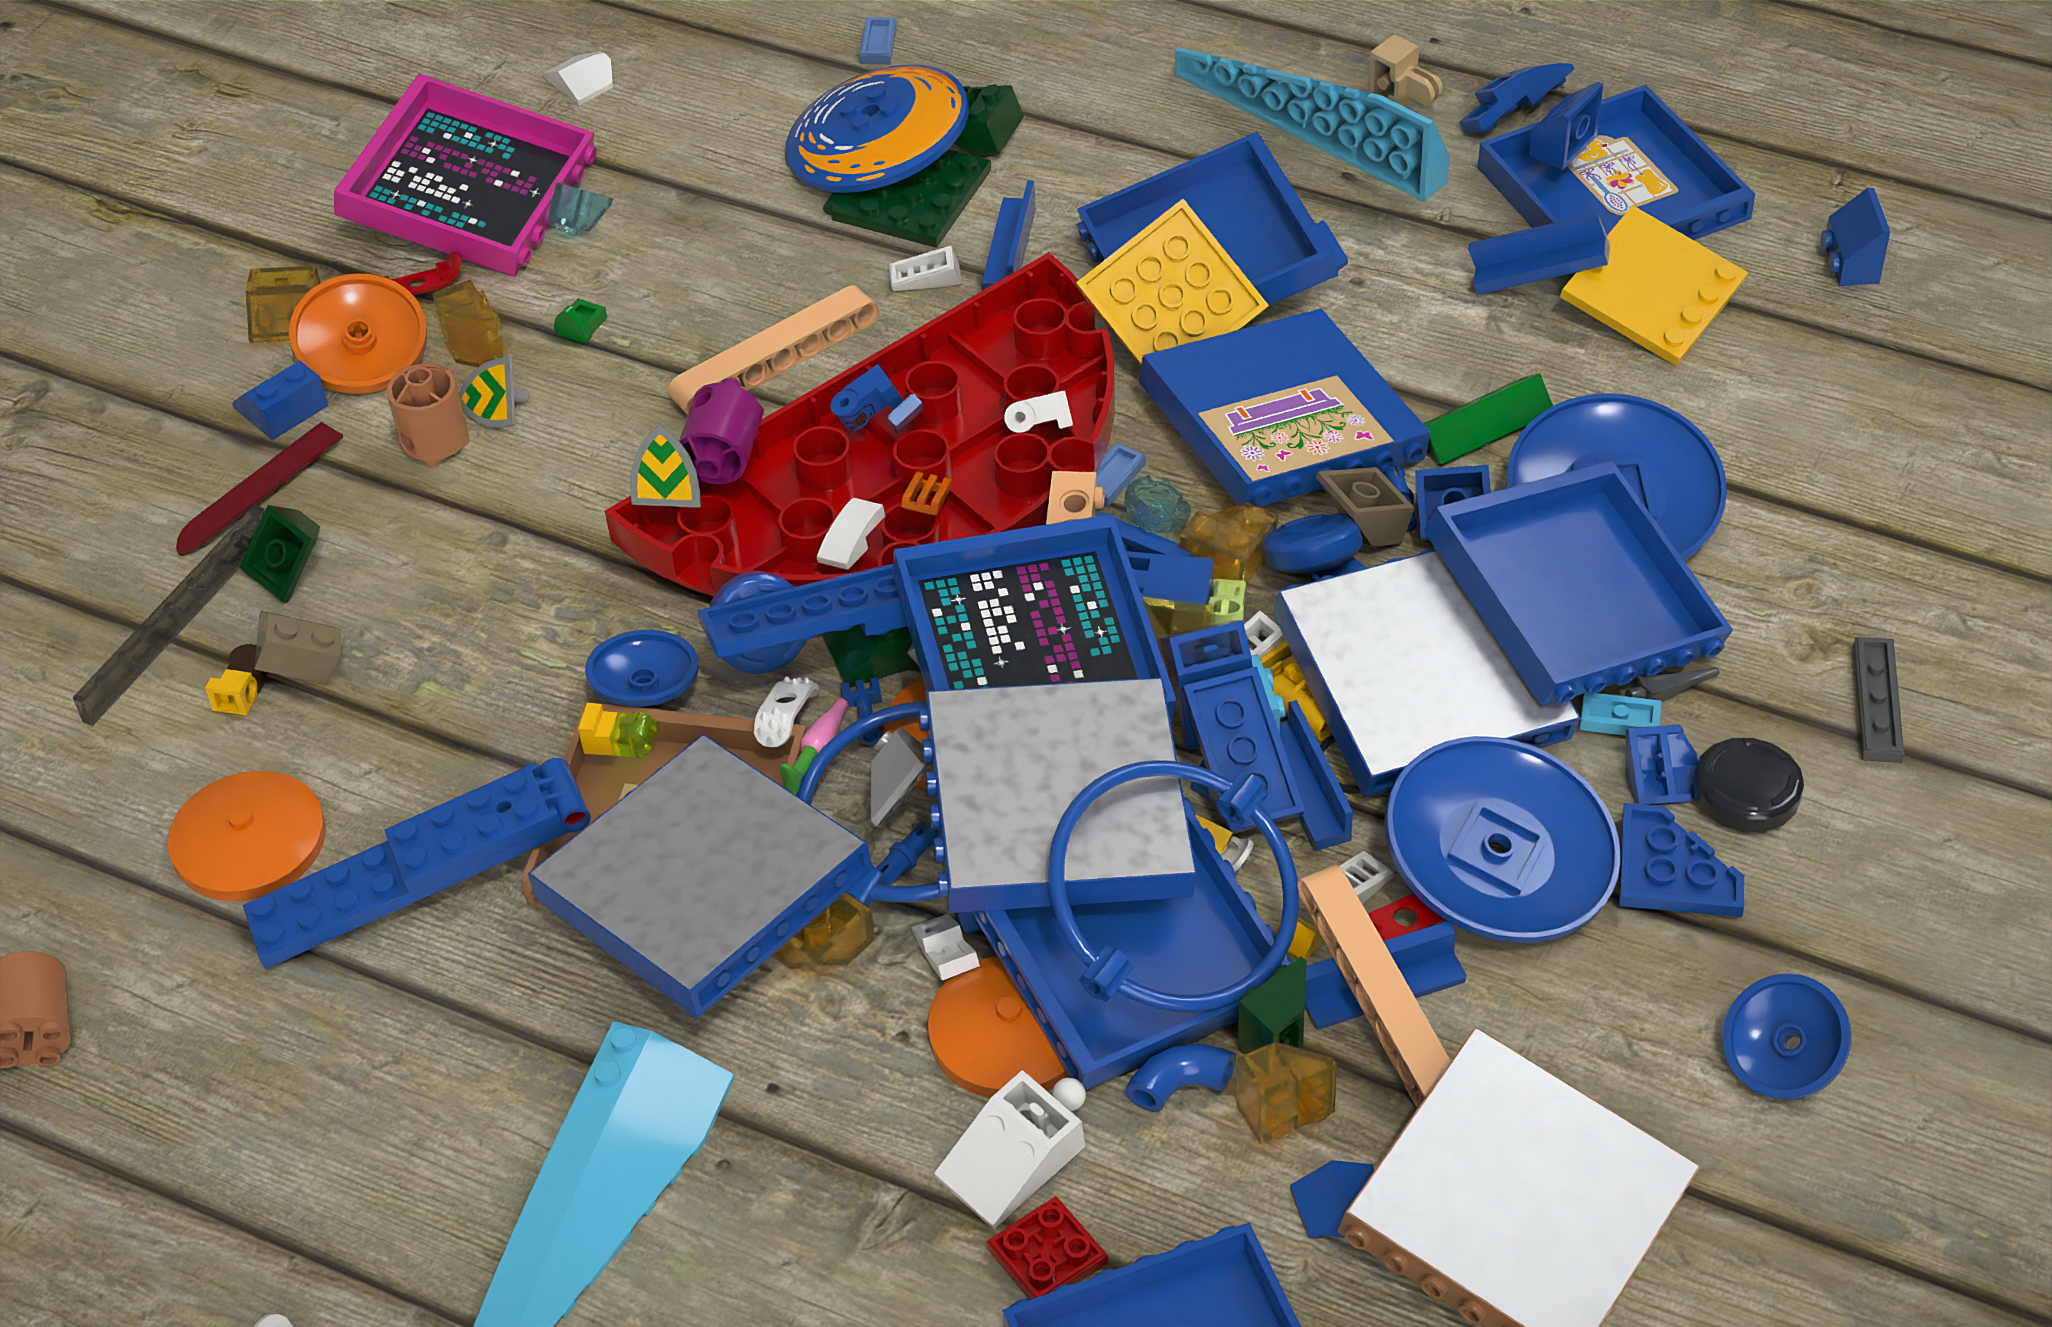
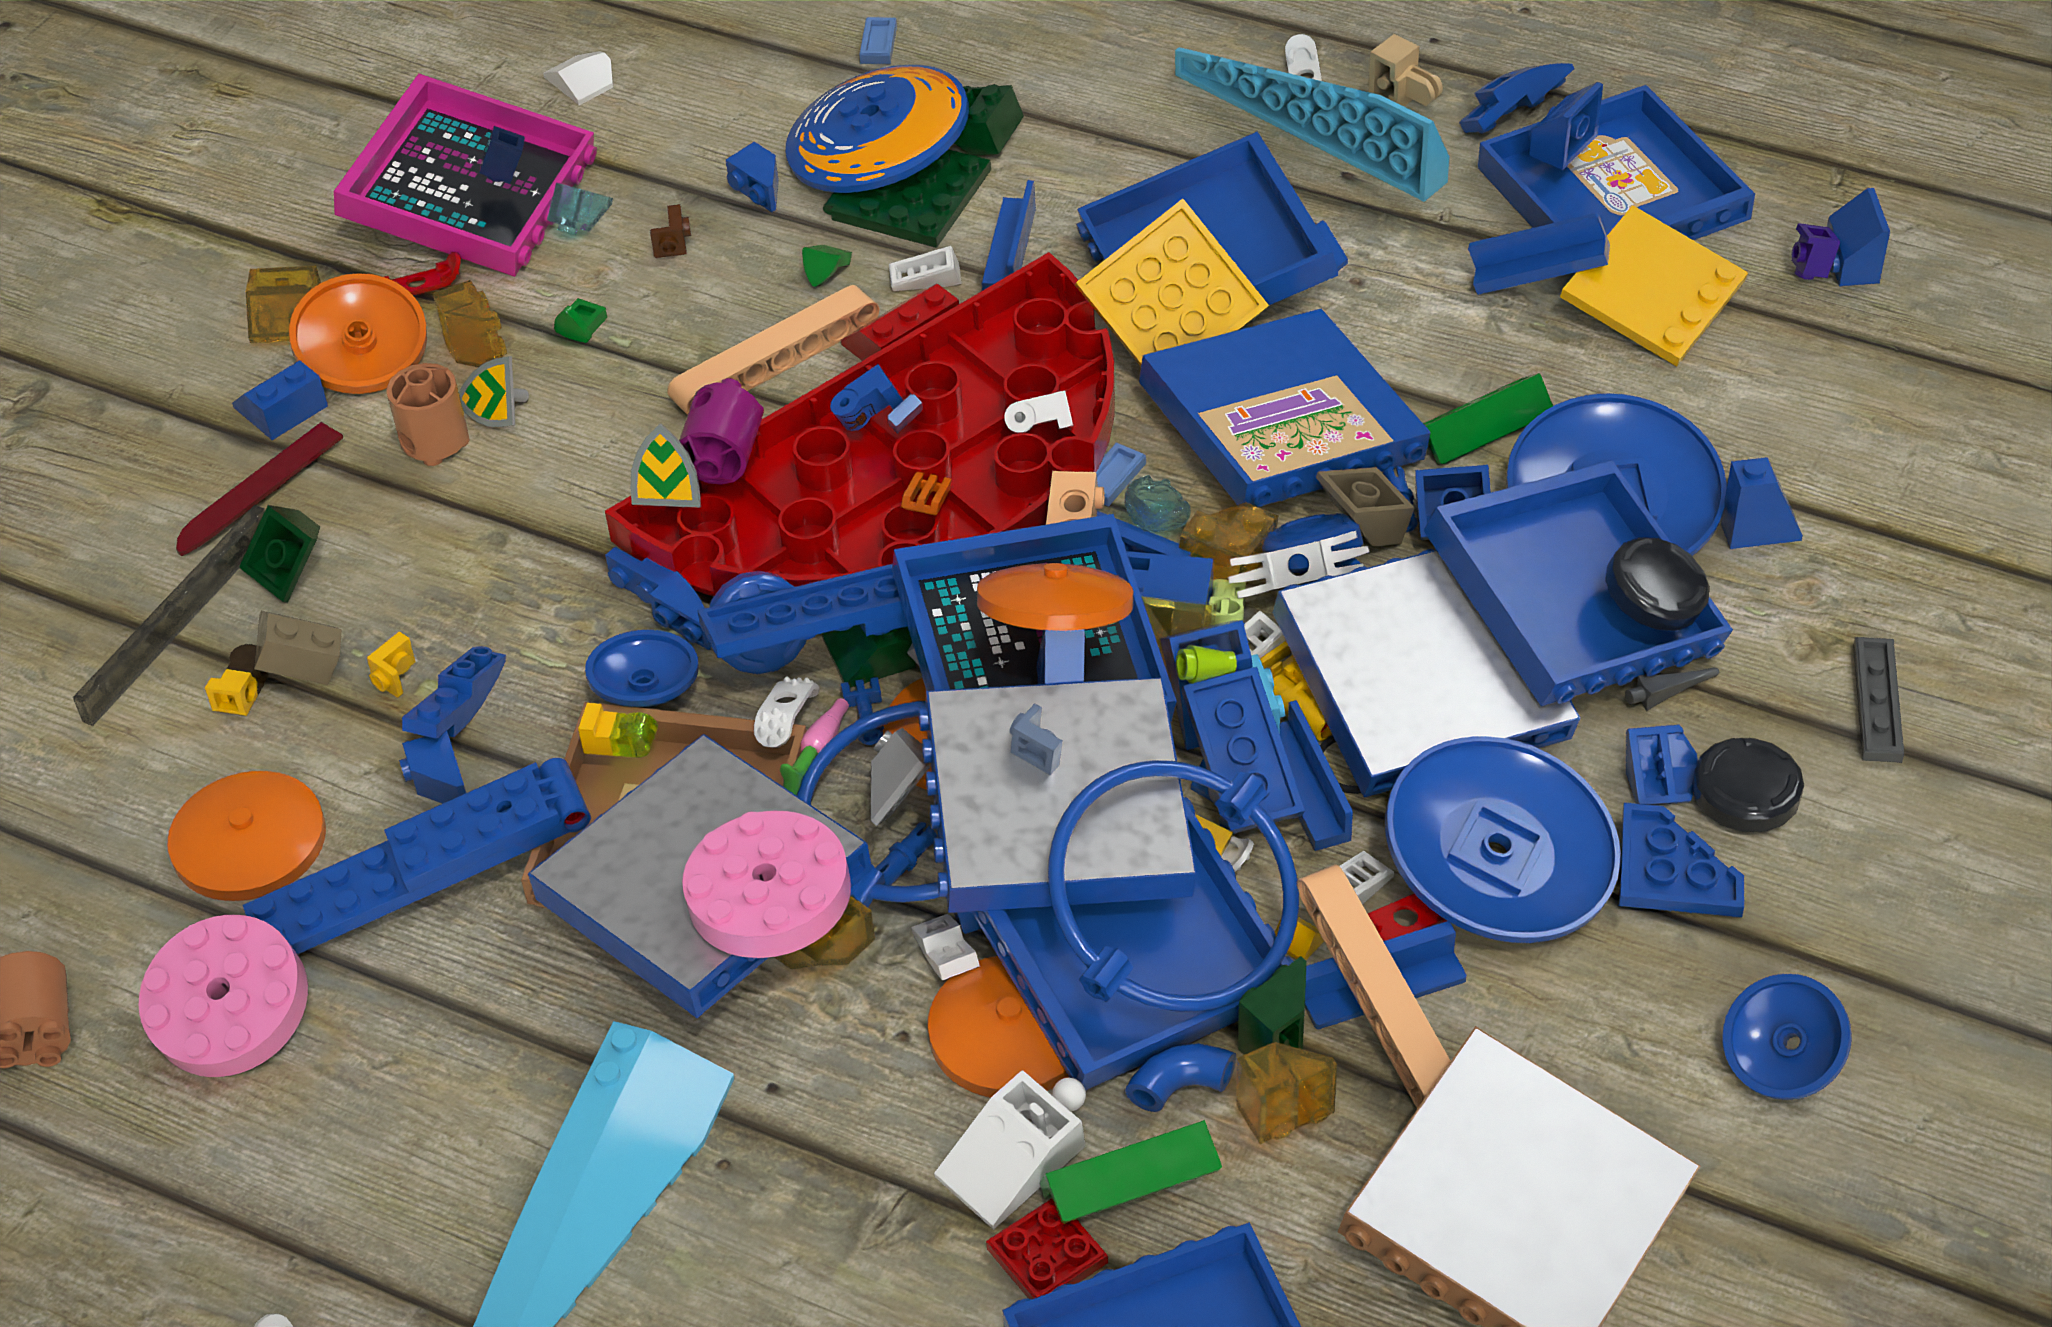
white slope [817,498,885,570] -> none
blue slope [1290,1160,1374,1239] -> none
medium azure plate [1580,693,1662,736] -> none
none -> bright pink piece [139,915,308,1077]
none -> yellow bracket [367,631,416,698]
none -> blue slope [399,730,466,804]
none -> blue slope [402,646,506,739]
none -> dark blue brick [479,126,525,184]
none -> blue slope [605,547,712,650]
none -> reddish brown bracket [650,204,691,258]
none -> bright pink piece [682,811,851,958]
none -> blue slope [726,142,779,212]
none -> green tile [802,245,852,287]
none -> red slope [841,284,959,361]
none -> orange dish [977,563,1134,631]
none -> sand blue bracket [1009,703,1063,775]
none -> slope [1037,629,1085,684]
none -> green panel [1039,1120,1222,1223]
none -> lime cone [1176,645,1237,684]
none -> white piece [1228,531,1369,598]
none -> white piece [1285,34,1322,81]
none -> black piece [1605,537,1710,631]
none -> blue slope [1721,457,1803,549]
none -> dark purple brick [1791,223,1841,280]

